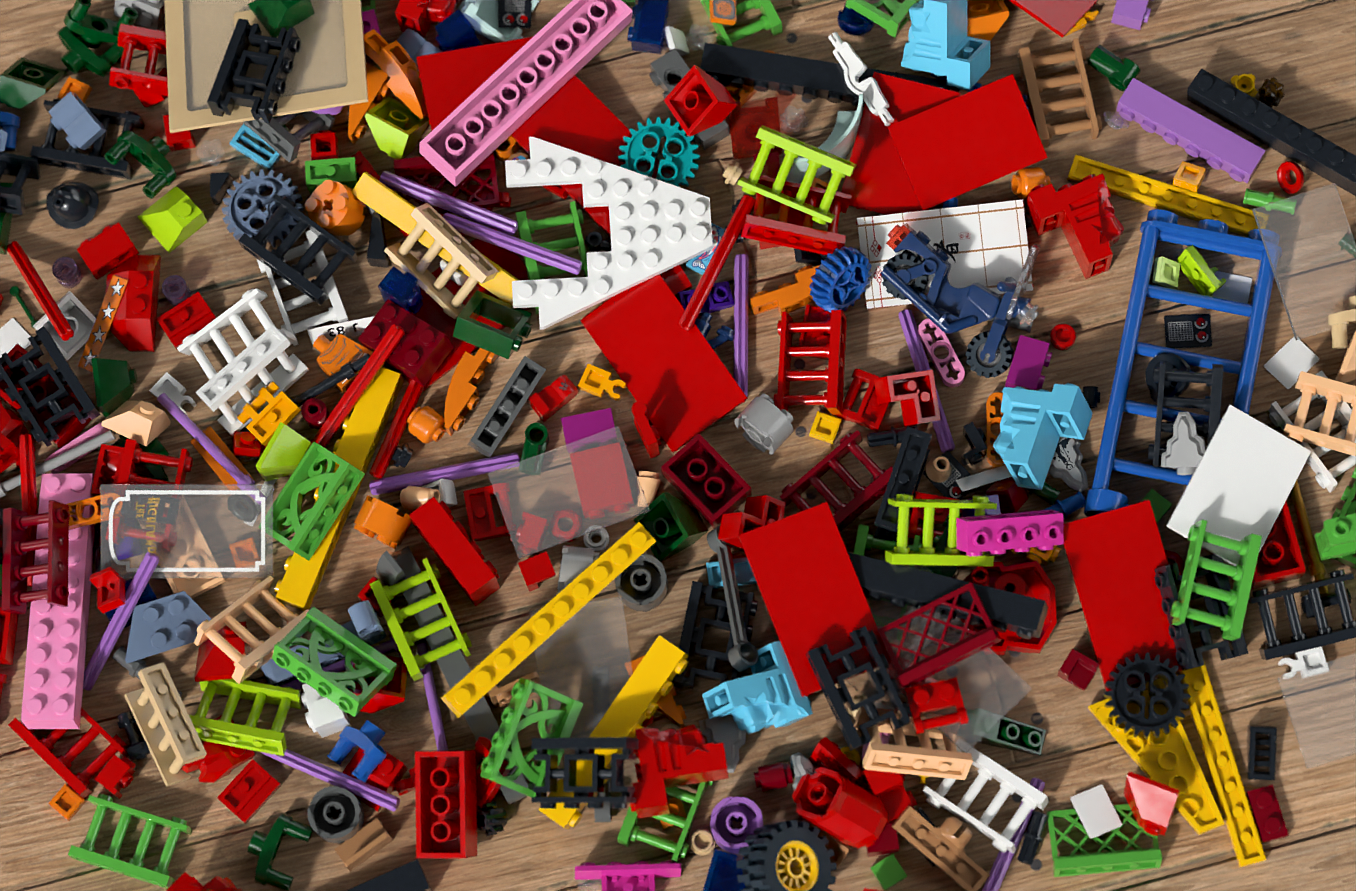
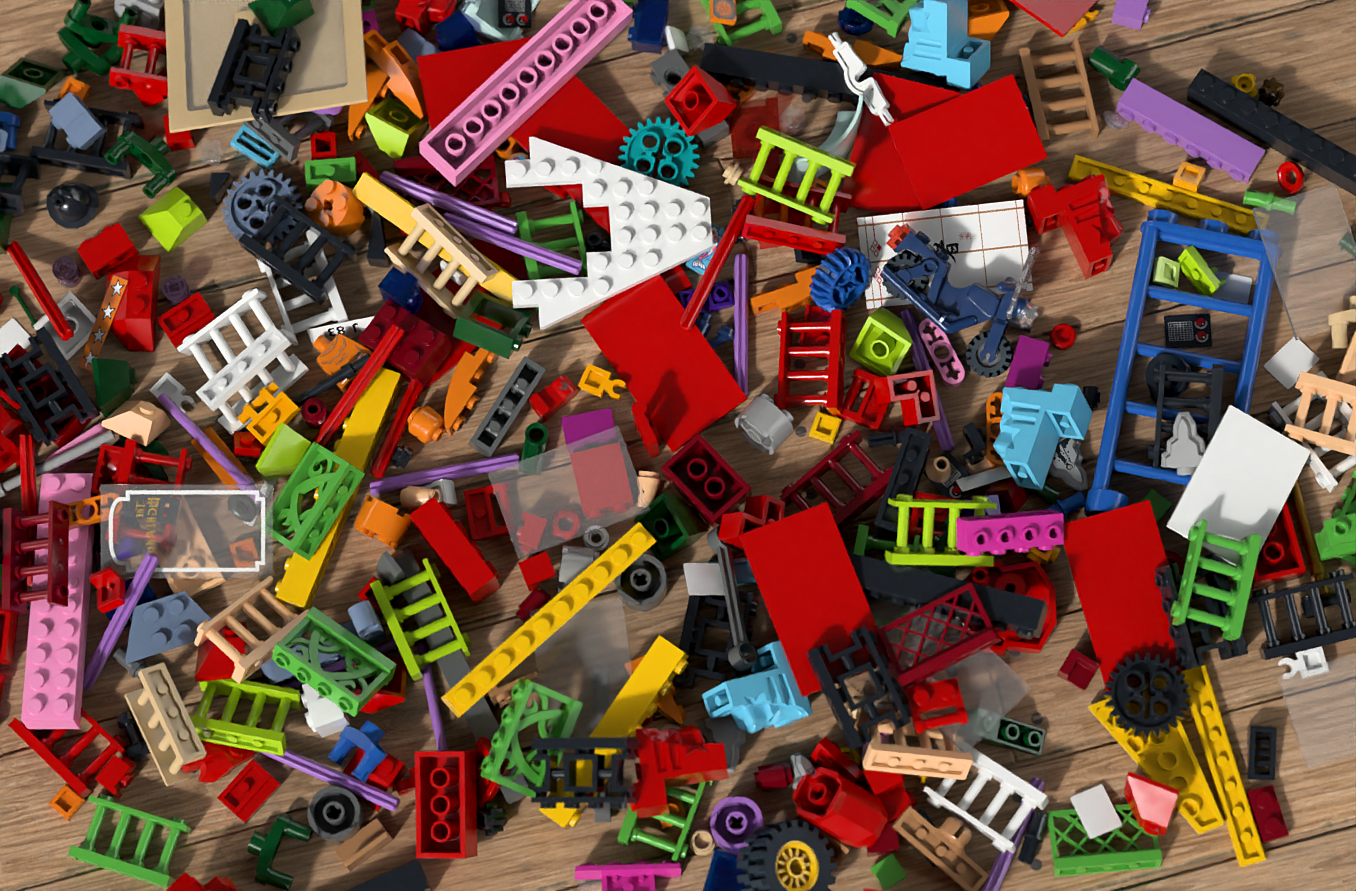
none -> dark red brick [515,589,553,623]
none -> white sticker [683,563,725,595]
none -> orange slope [803,30,903,72]
none -> lime slope [849,306,913,377]

